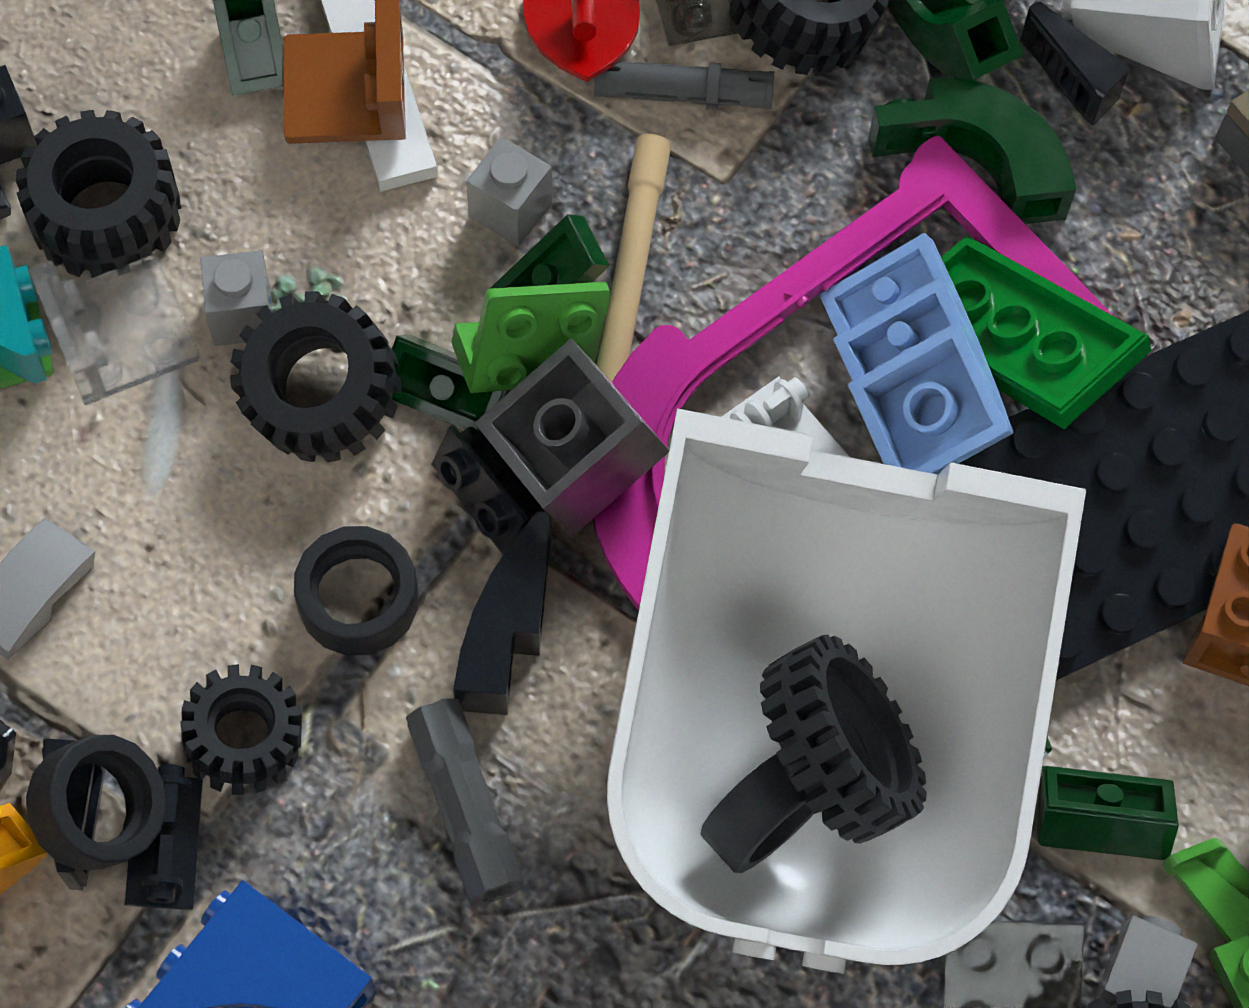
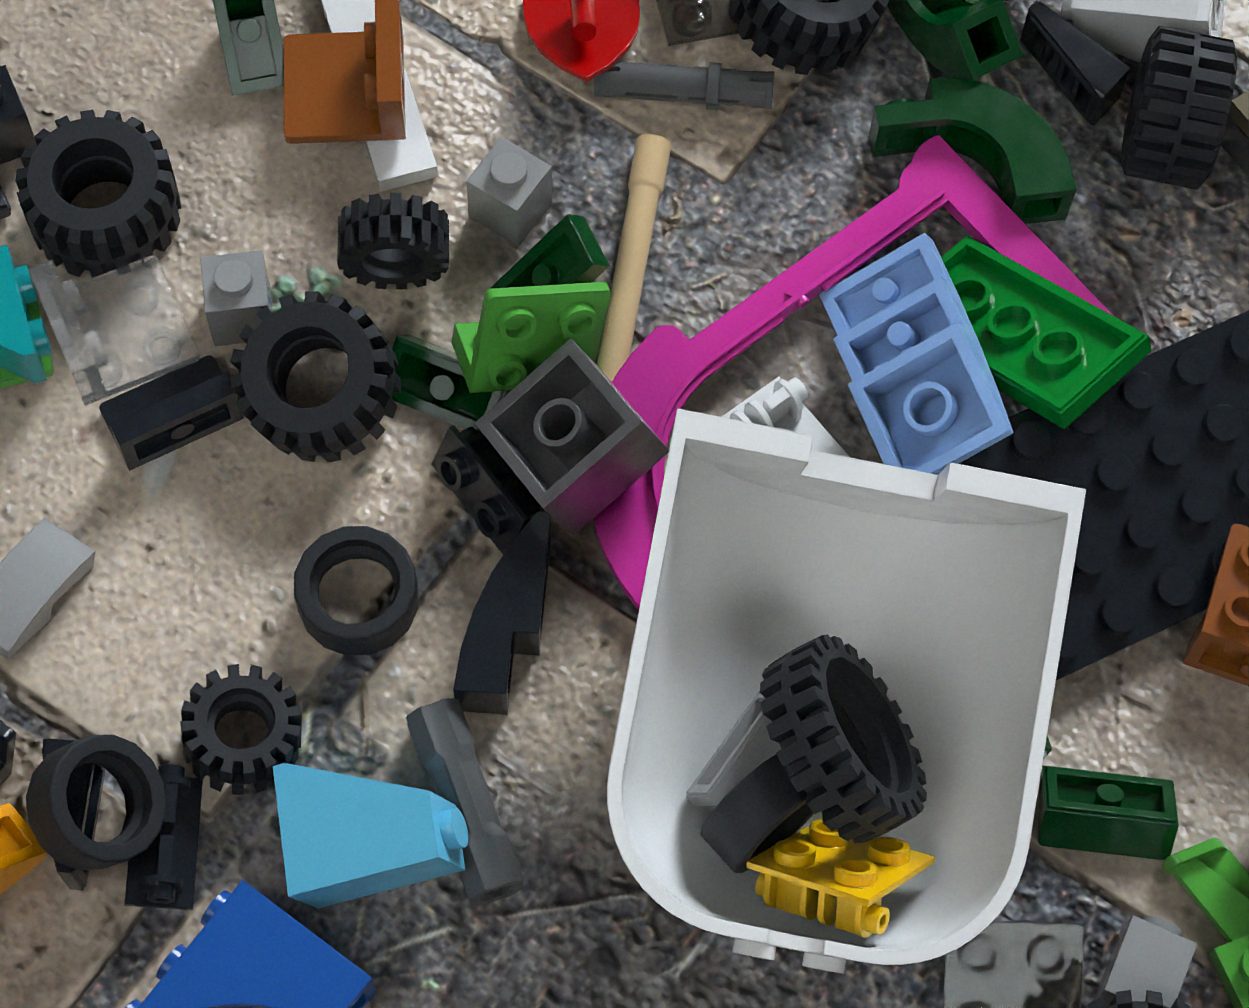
none -> black panel [99,355,244,471]
none -> medium azure slope [272,763,468,909]
none -> black tyre [337,193,449,290]
none -> light grey slope [686,691,781,806]
none -> yellow hinge [746,819,935,938]
none -> black tyre [1121,26,1237,190]

